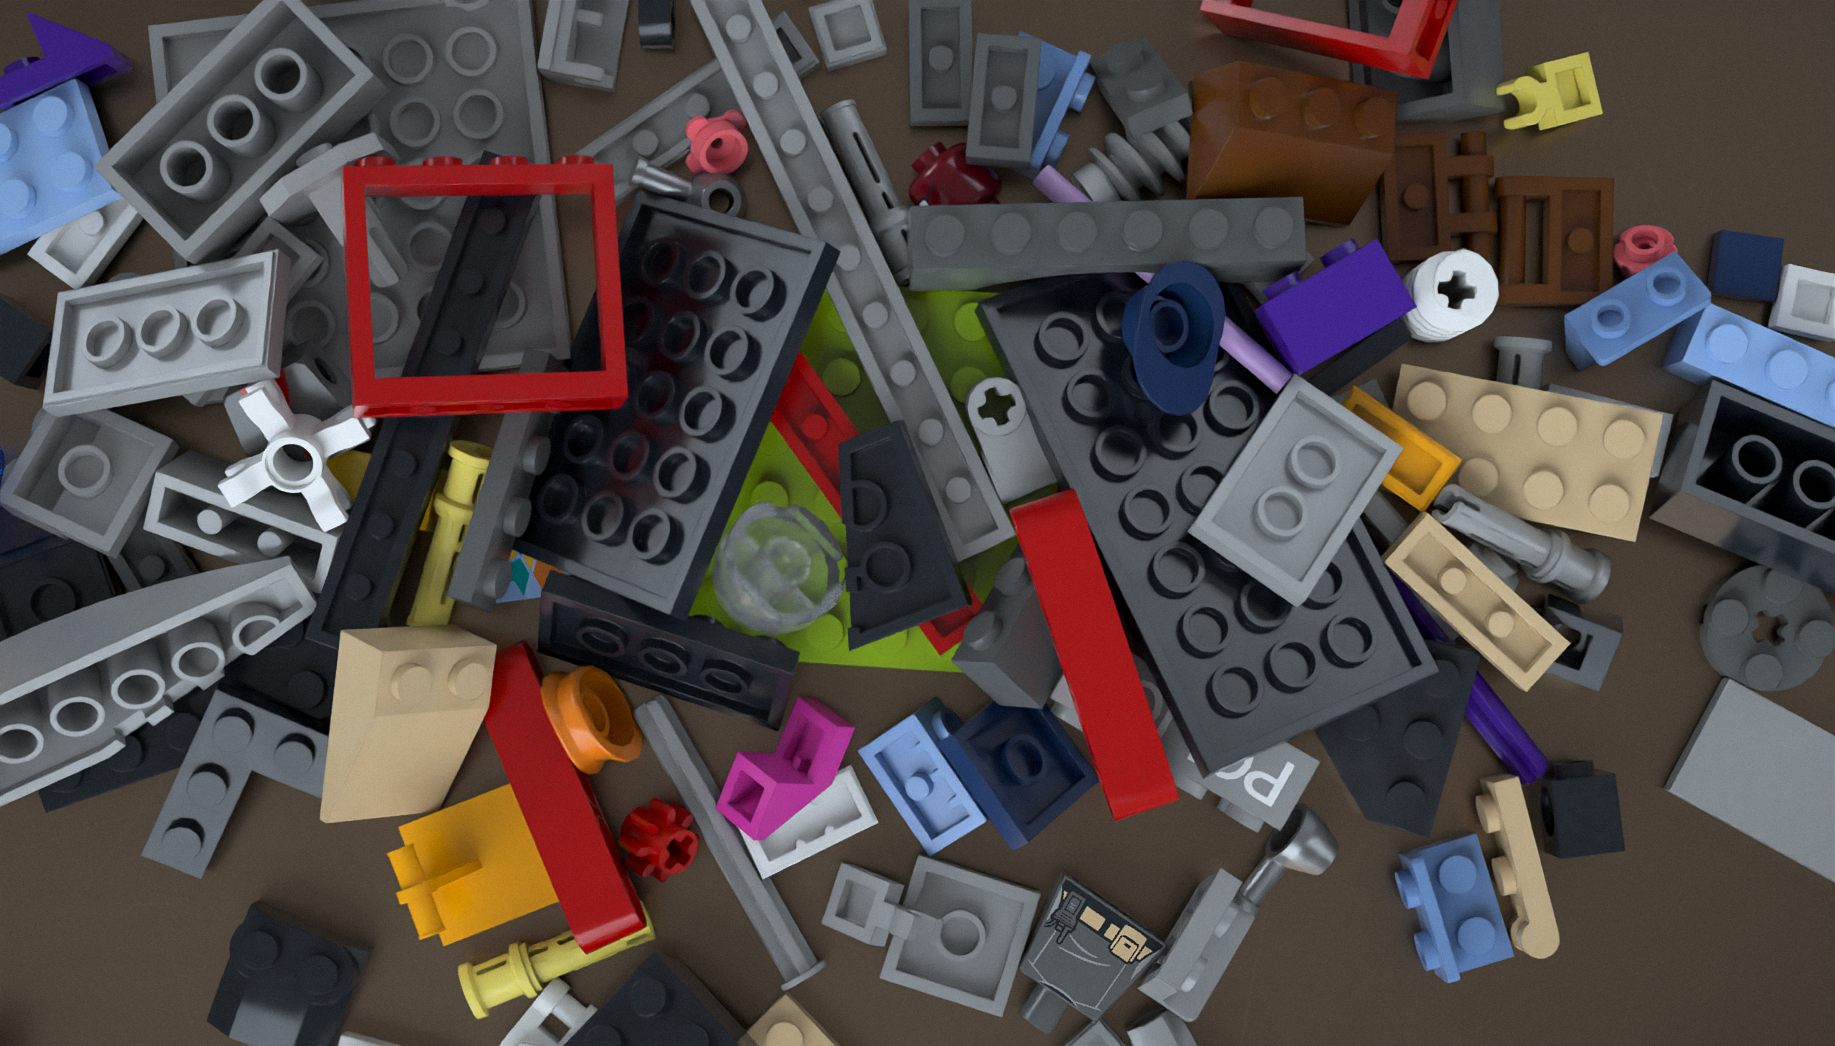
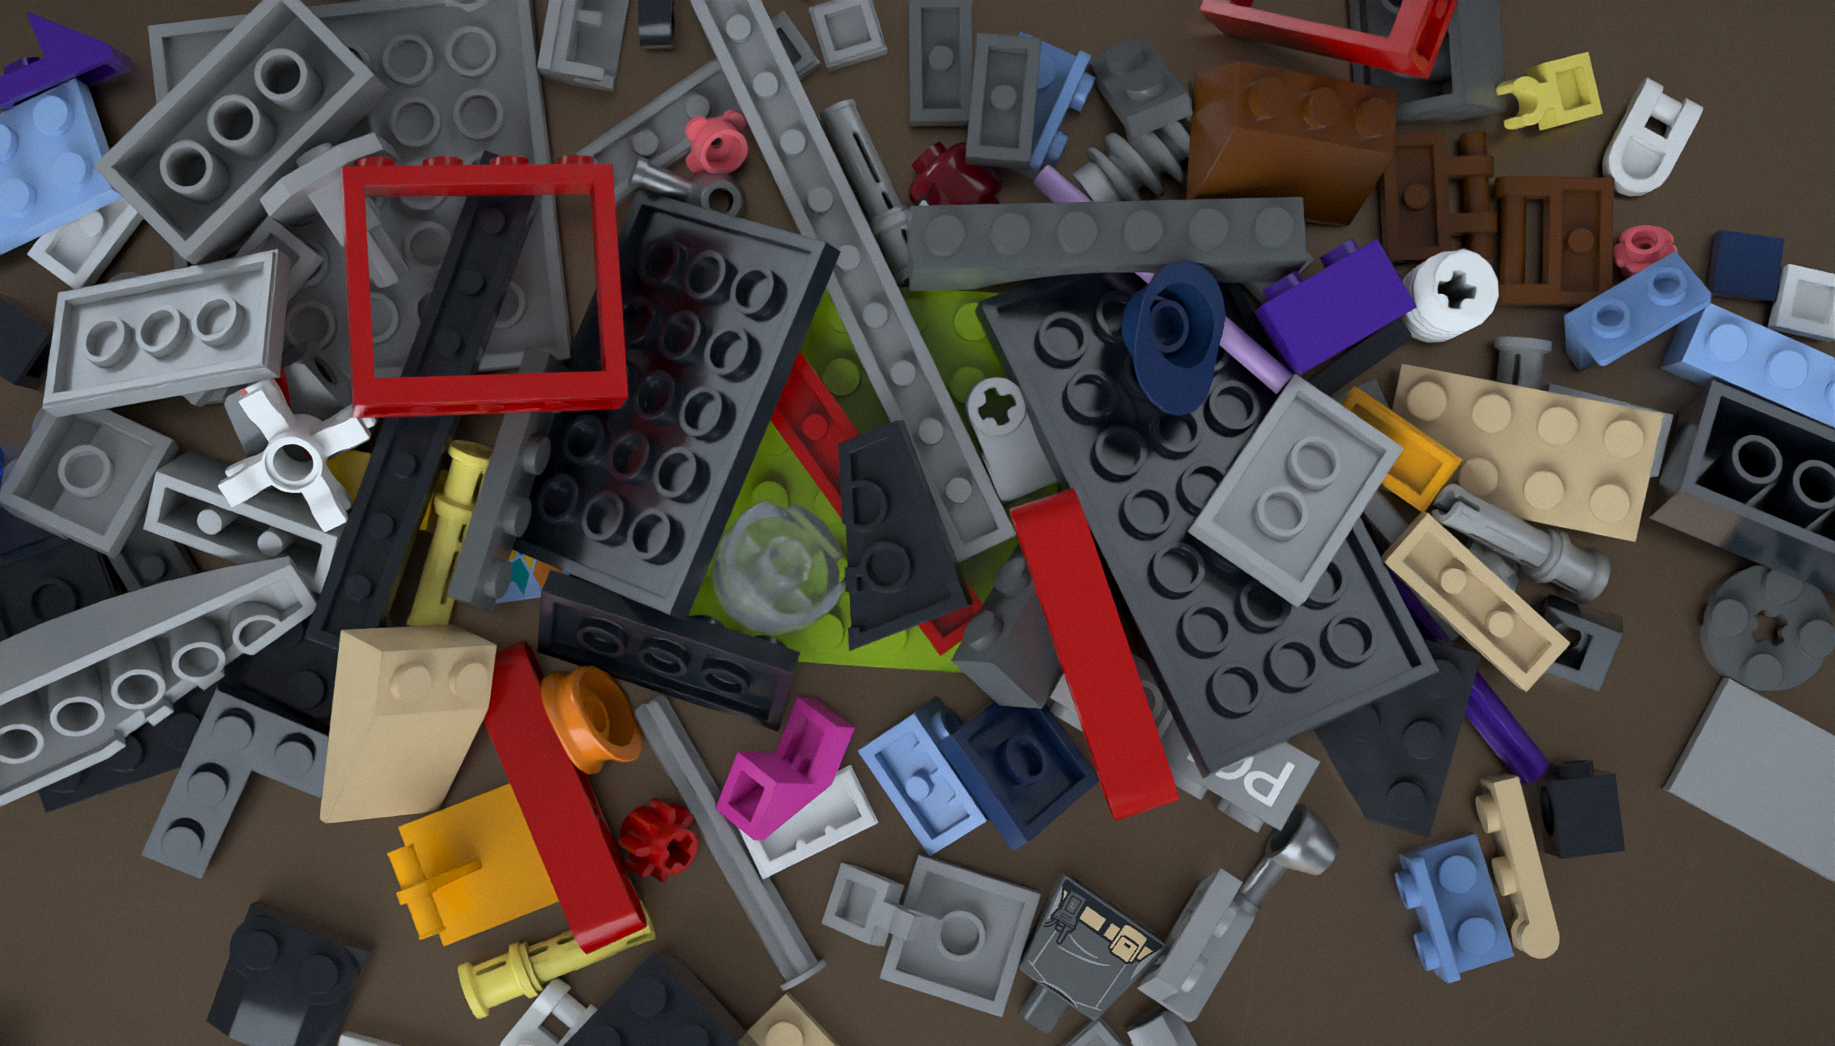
none -> white plate [1602,77,1703,197]

